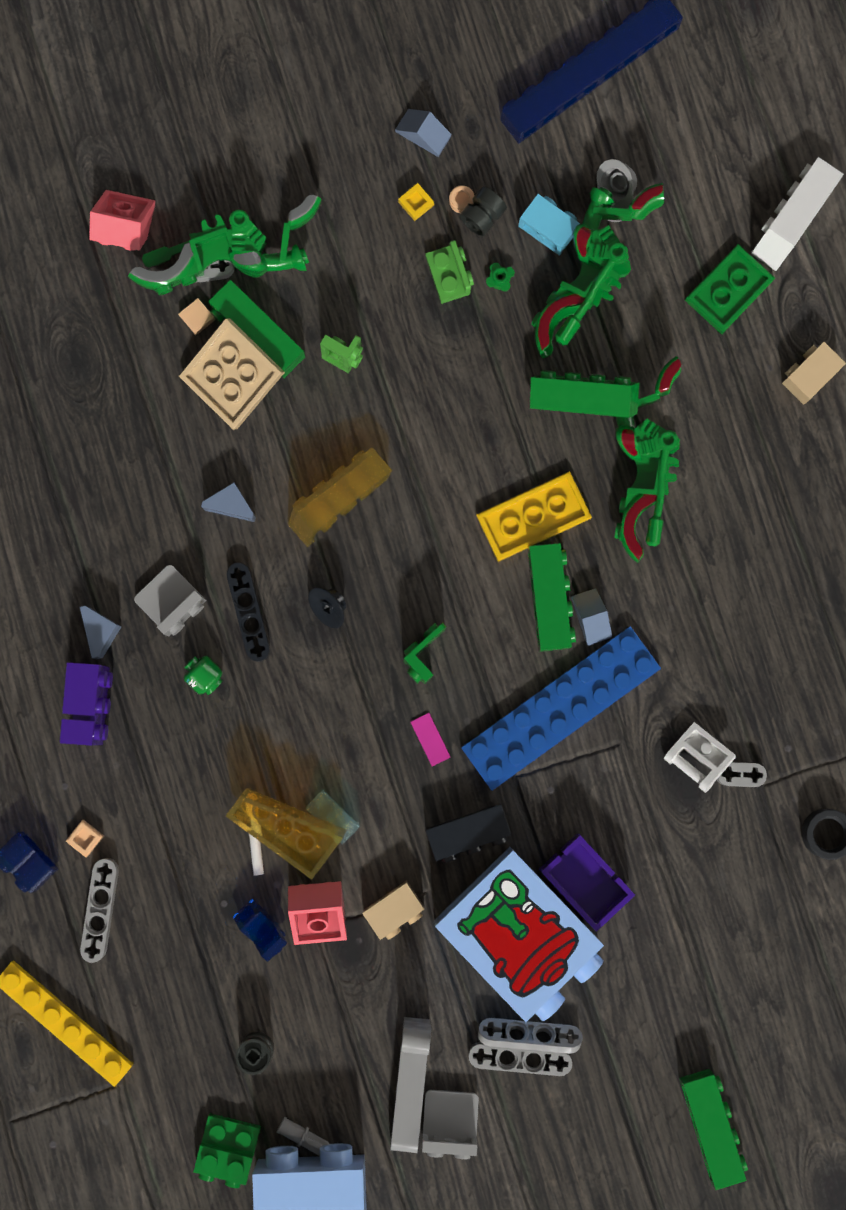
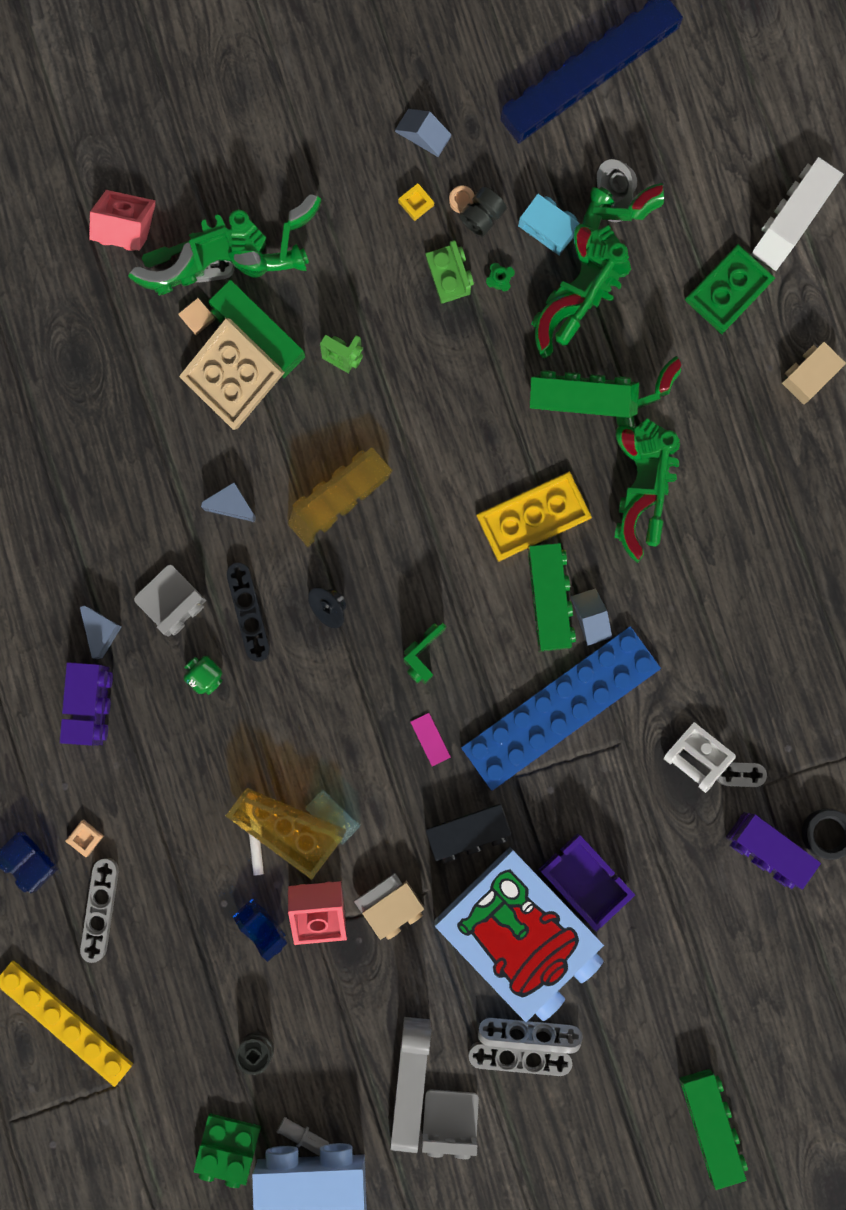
none -> light grey beam [354,873,402,913]
none -> dark purple piece [726,812,821,890]

